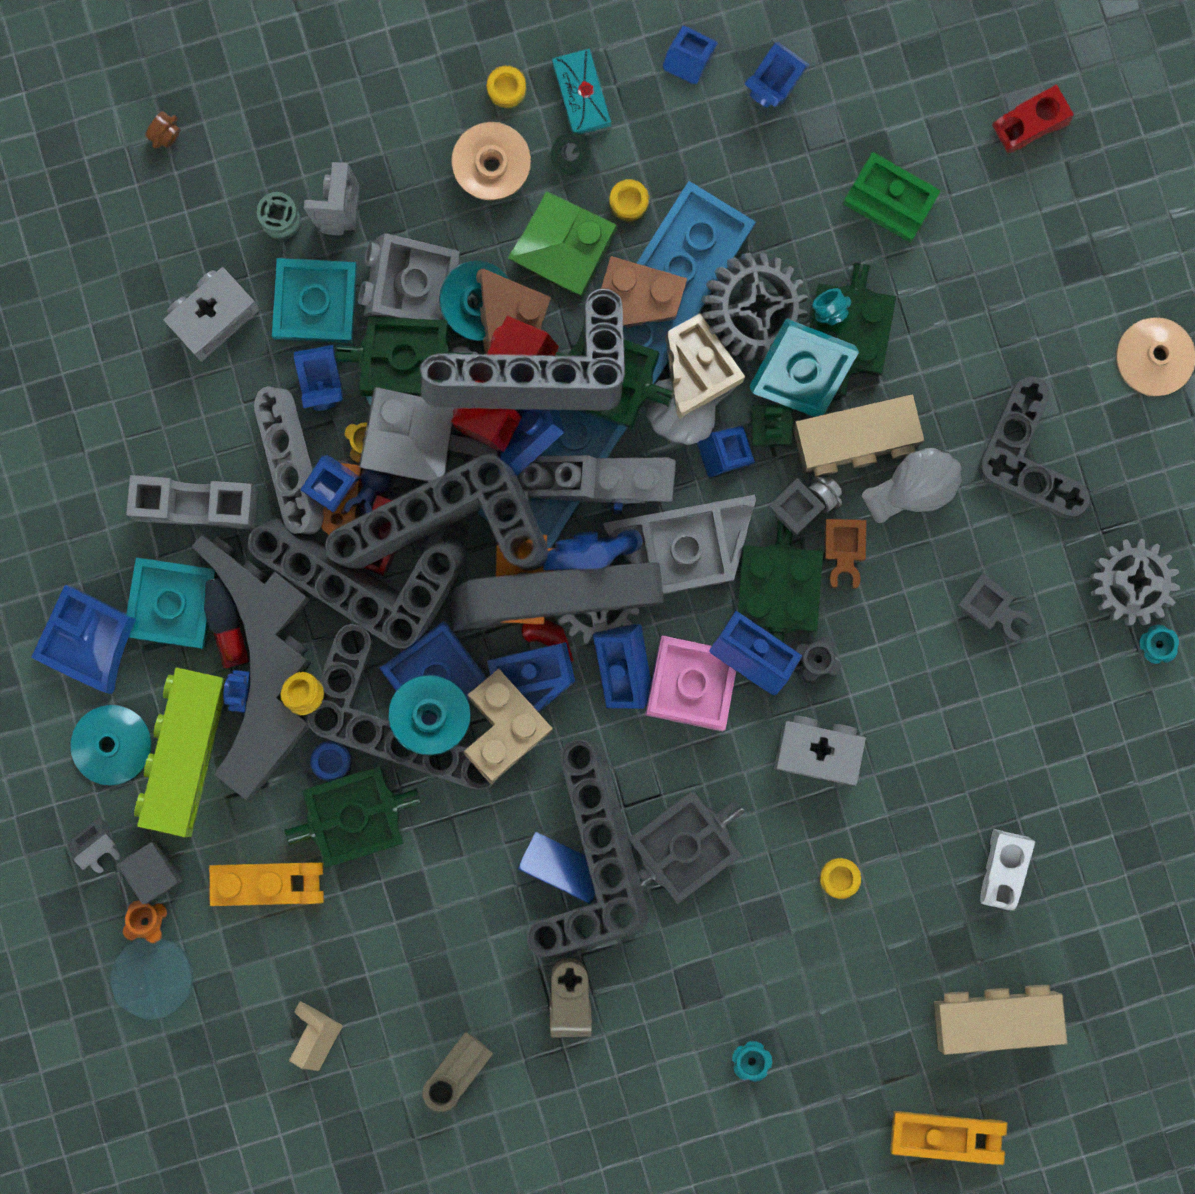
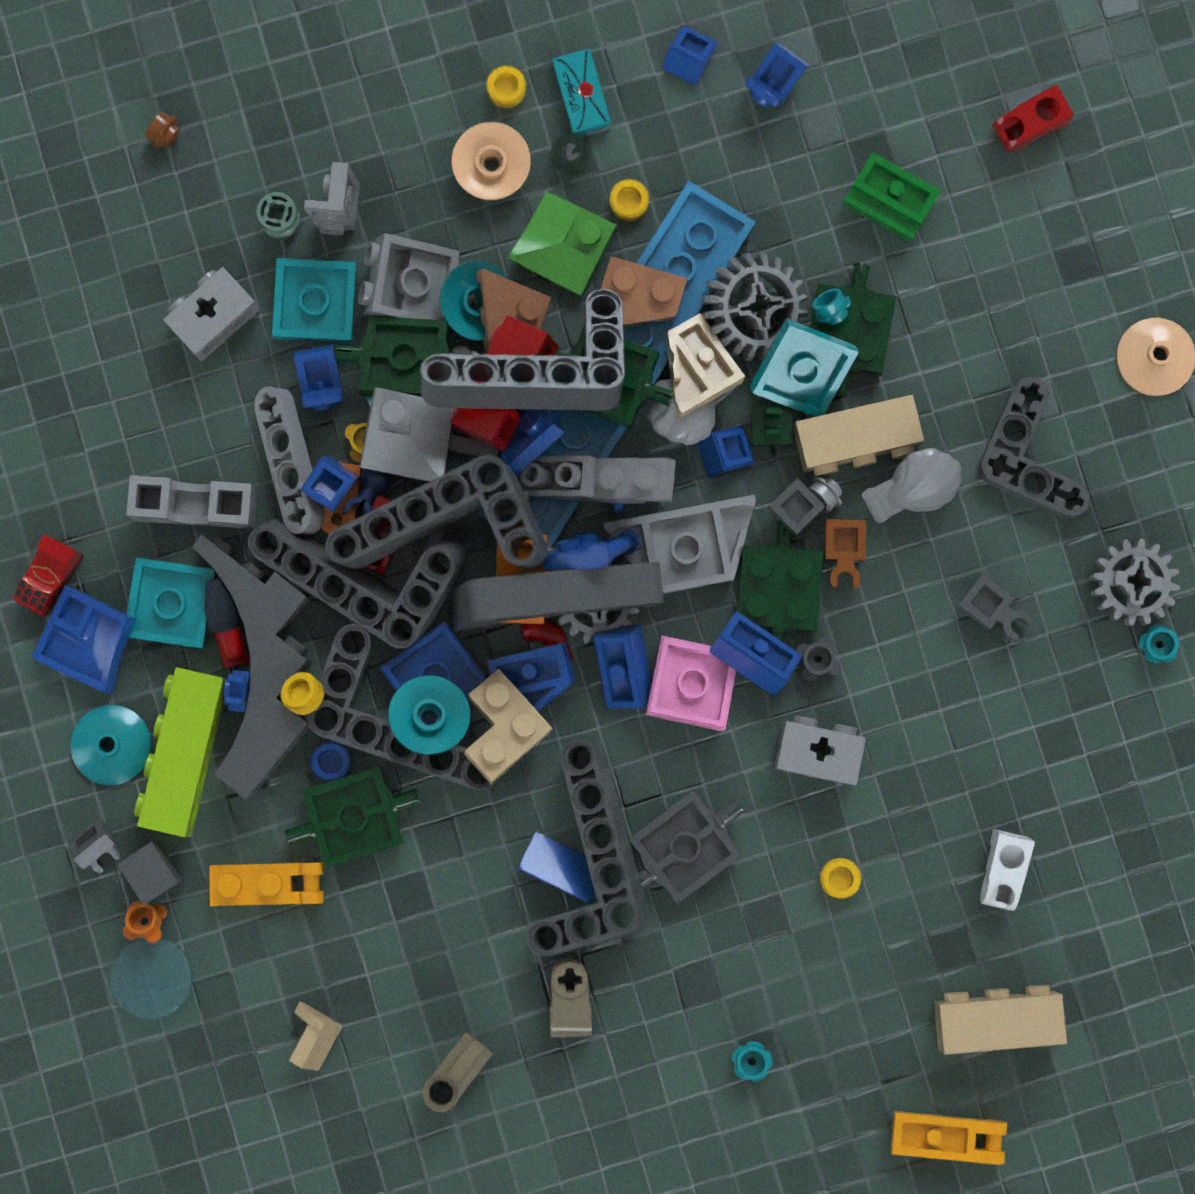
none -> red leg [14,534,84,617]

